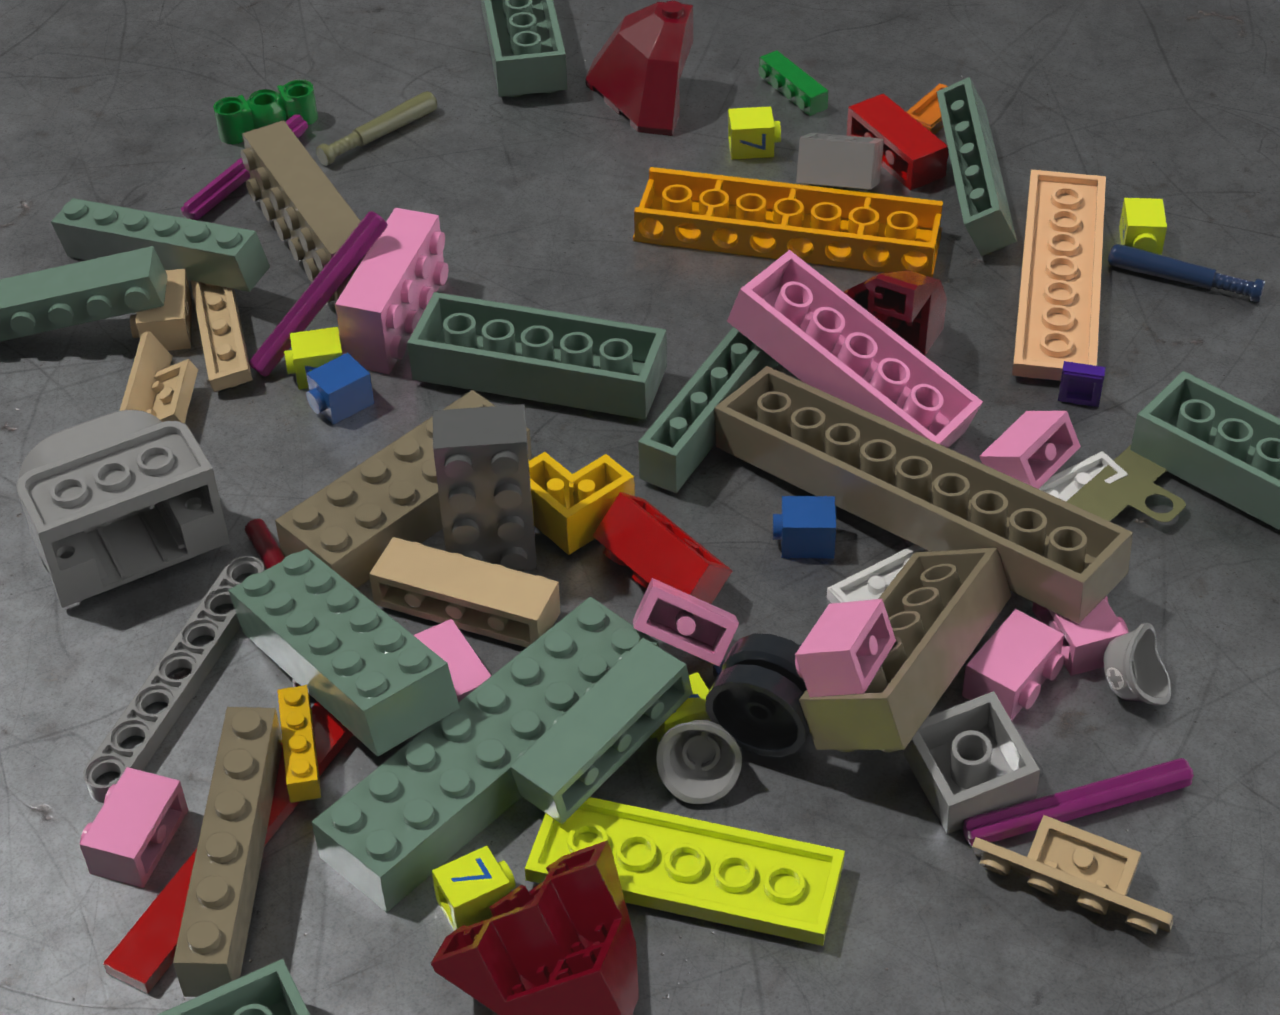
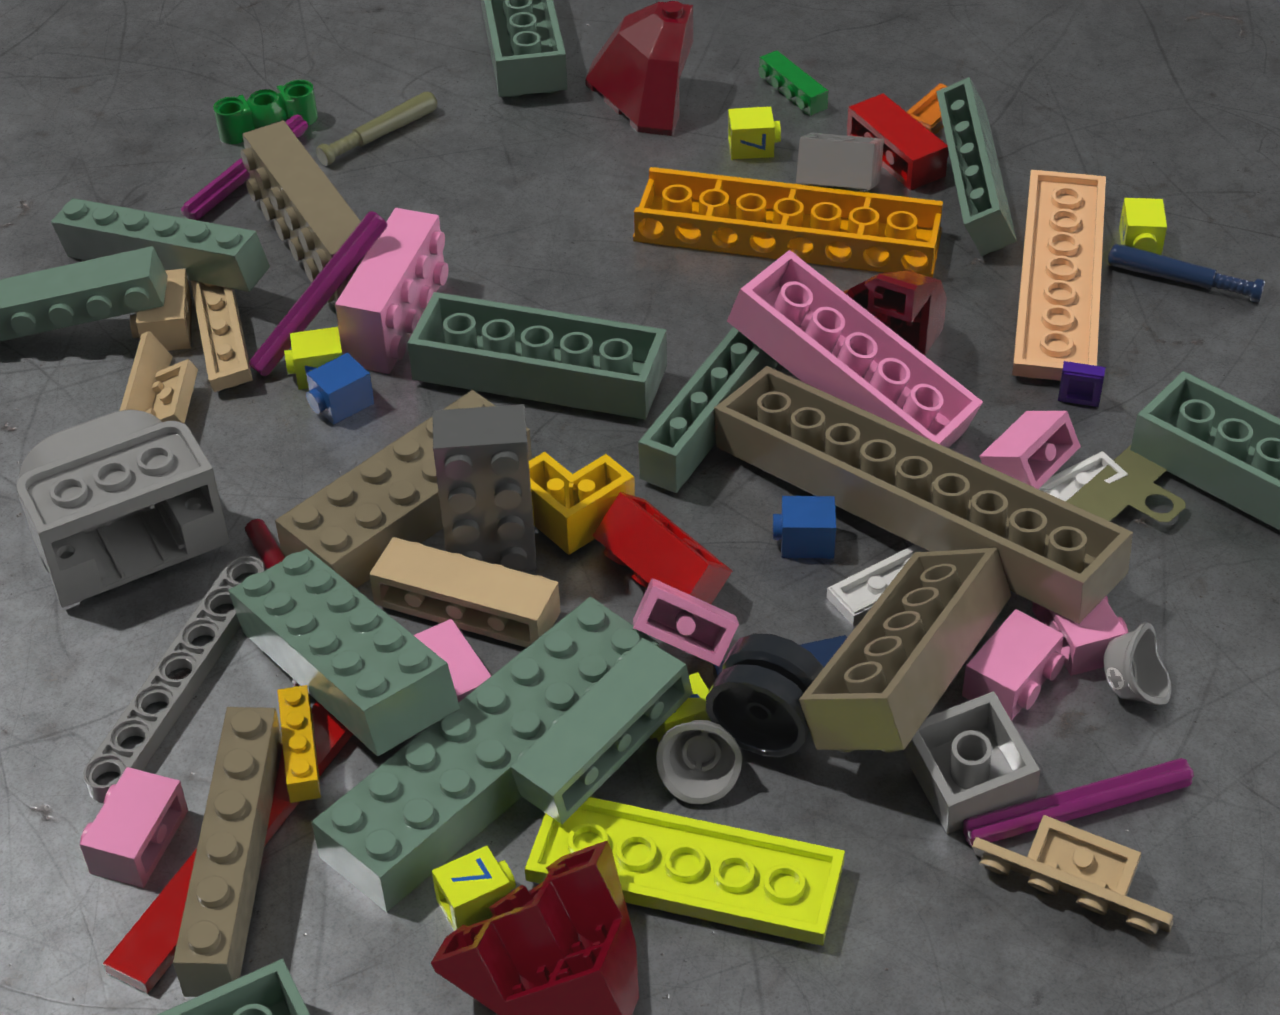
bright pink brick [795,599,896,697] -> none

